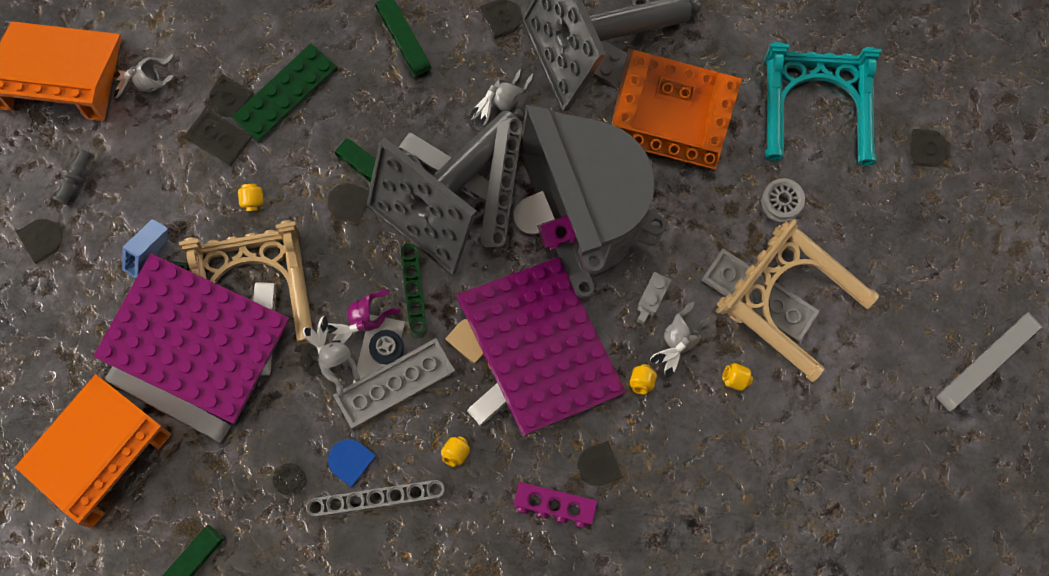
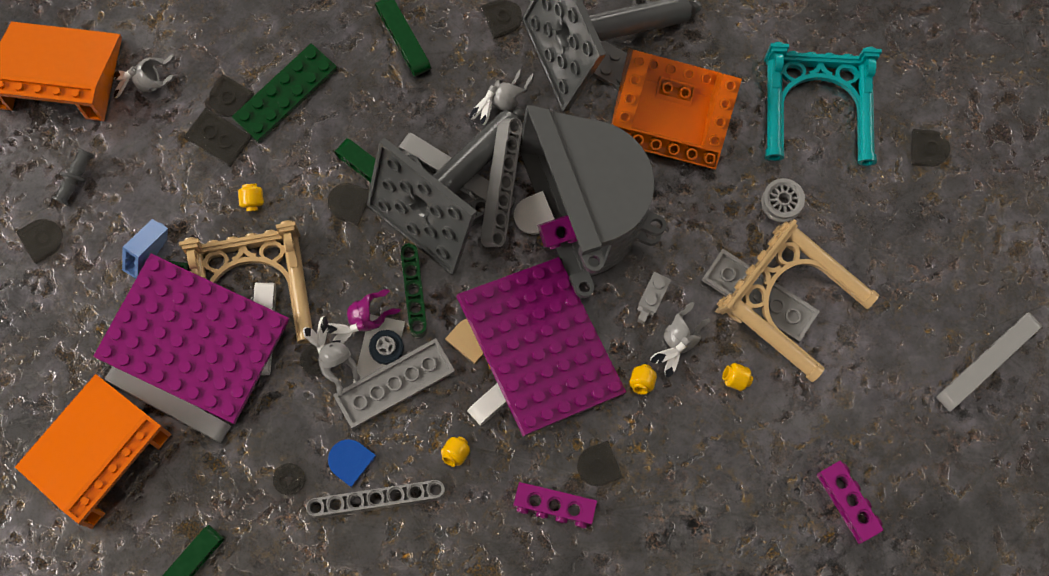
none -> magenta brick [816,460,883,544]

